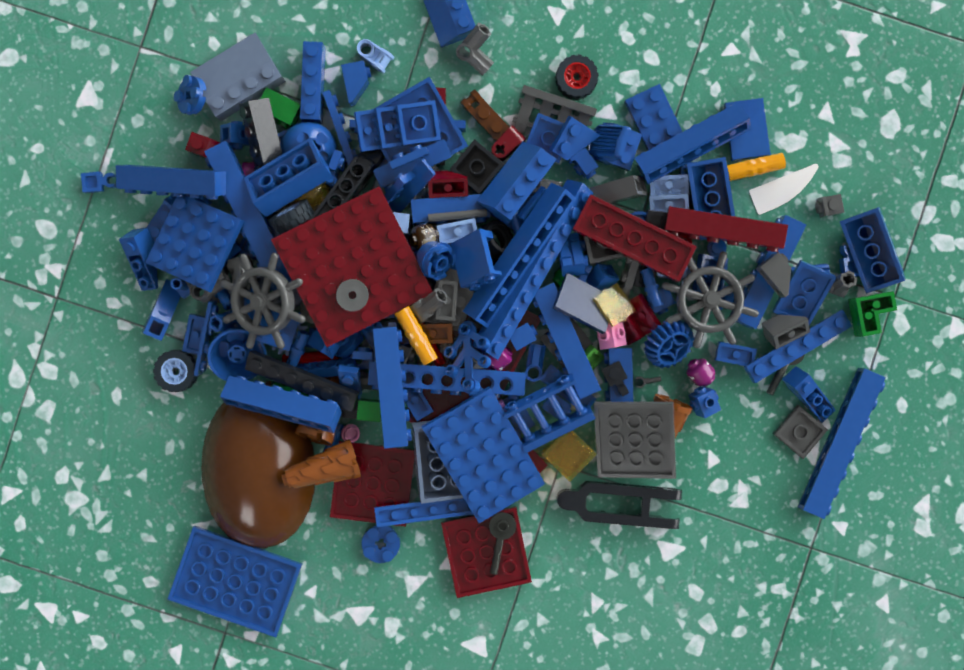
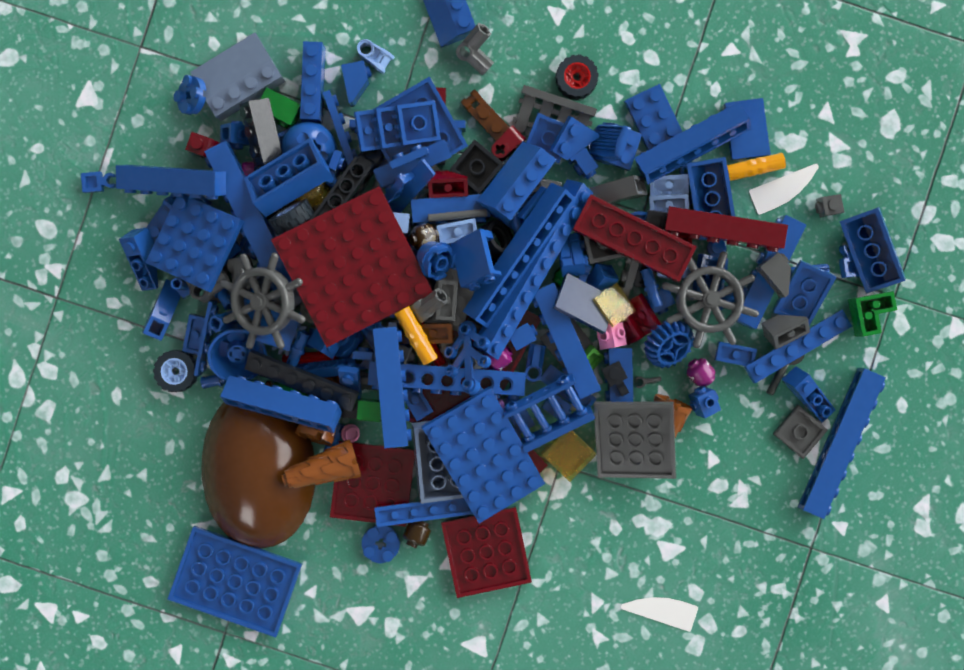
dark grey piece [336,279,369,311] -> none
pearl dark grey piece [489,512,516,575] -> none
black piece [556,481,682,529] -> none
dark grey piece [829,271,857,298] -> none
none -> blue pin [200,375,226,389]
none -> dark brown head [403,521,431,548]
none -> white sticker [621,597,698,632]

